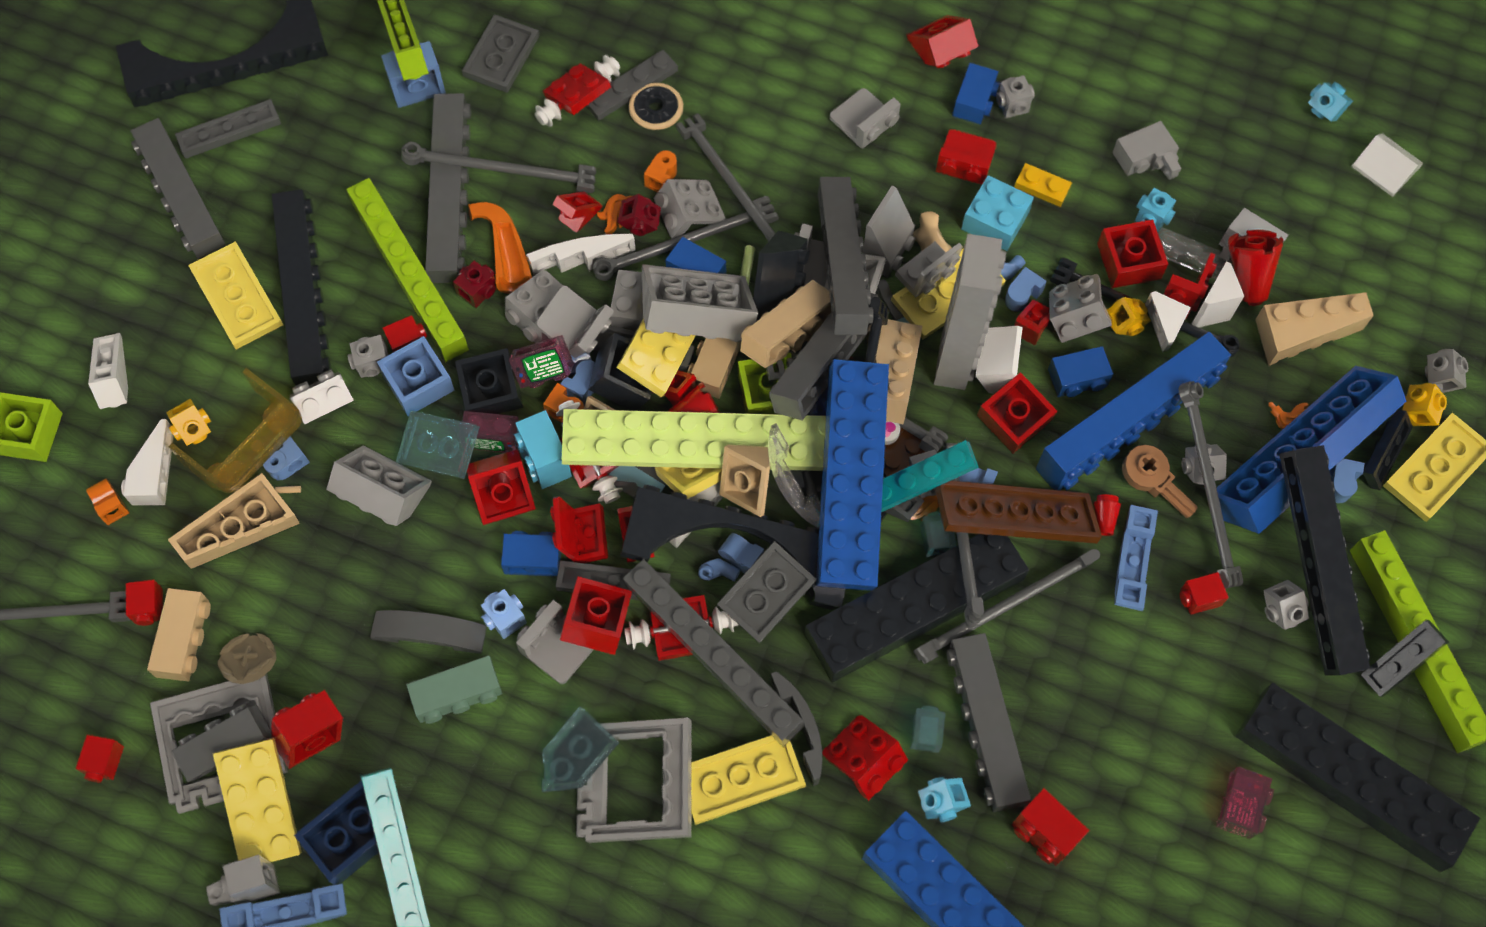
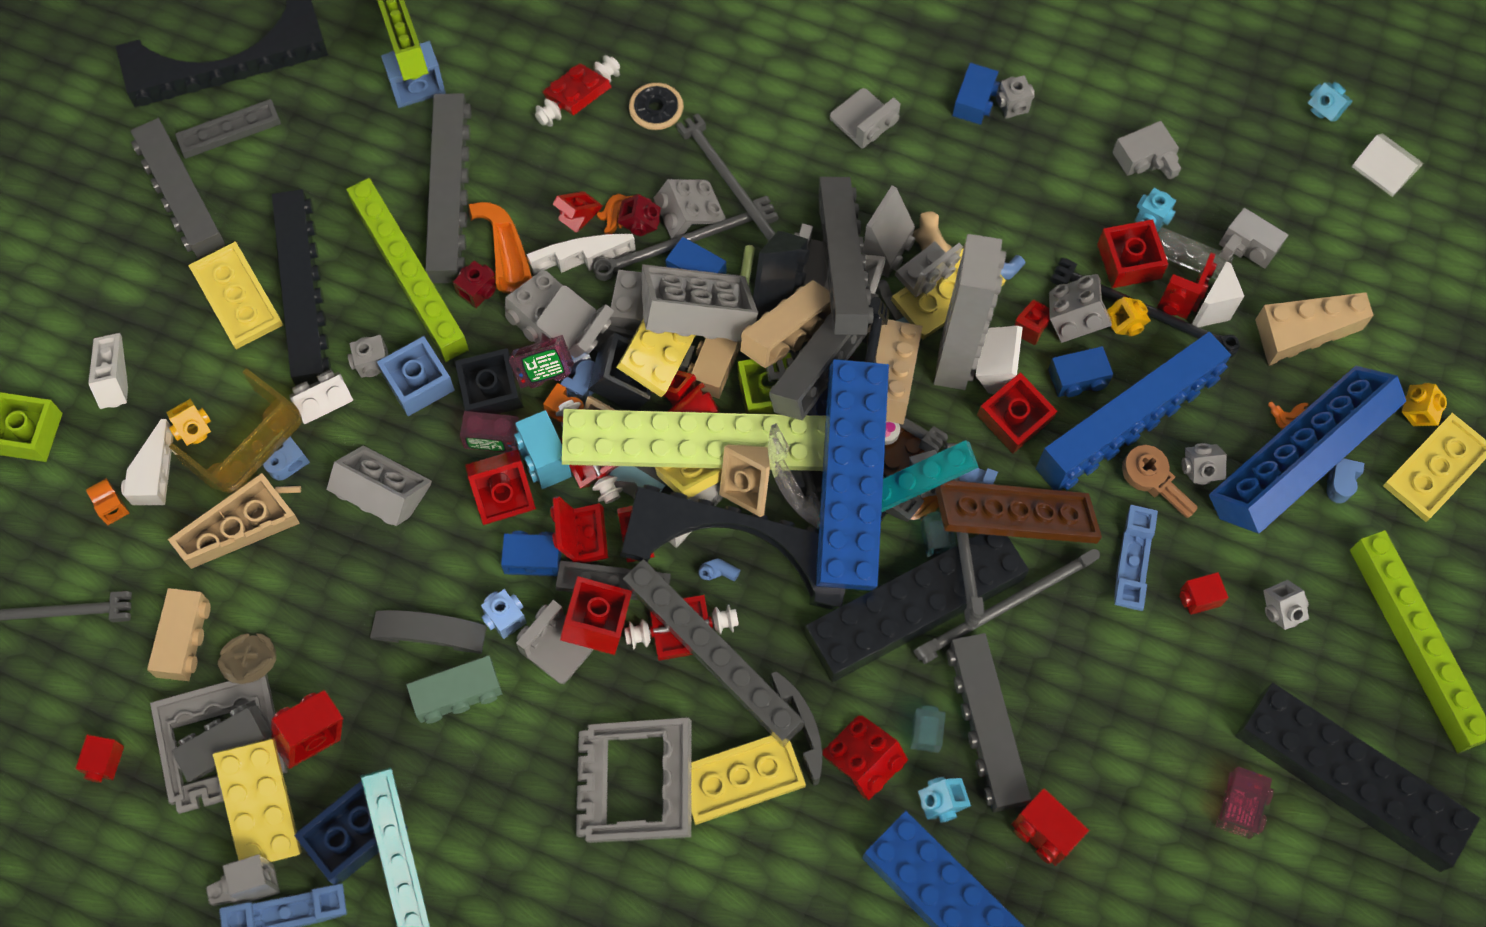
red brick [126,580,163,626] -> none
red brick [383,315,427,353] -> none
clear light blue tile [396,411,480,479] -> none
dark grey hinge [401,142,596,193] -> none
dark grey plate [462,14,539,93] -> none
clear light blue tile [542,706,619,792] -> none
dark grey plate [586,50,678,121] -> none
orange leg [644,151,677,192] -> none
dark grey plate [717,541,817,643] -> none
medium blue leg [718,533,764,574] -> none
slope [907,15,979,68] -> none
red bracket [936,129,997,185] -> none
medium azure brick [961,175,1034,251] -> none
medium blue leg [1005,267,1047,311] -> none
yellow plate [1014,163,1072,207] -> none
red cone [1093,494,1121,536] -> none
white slope [1145,291,1191,352] -> none
dark grey hinge [1179,381,1243,589] -> none
red cone [1228,230,1283,306] -> none
black brick [1279,445,1370,675] -> none
plate [1361,620,1449,697] -> none
black plate [1363,409,1413,490] -> none
light grey brick [1425,349,1468,393] -> none

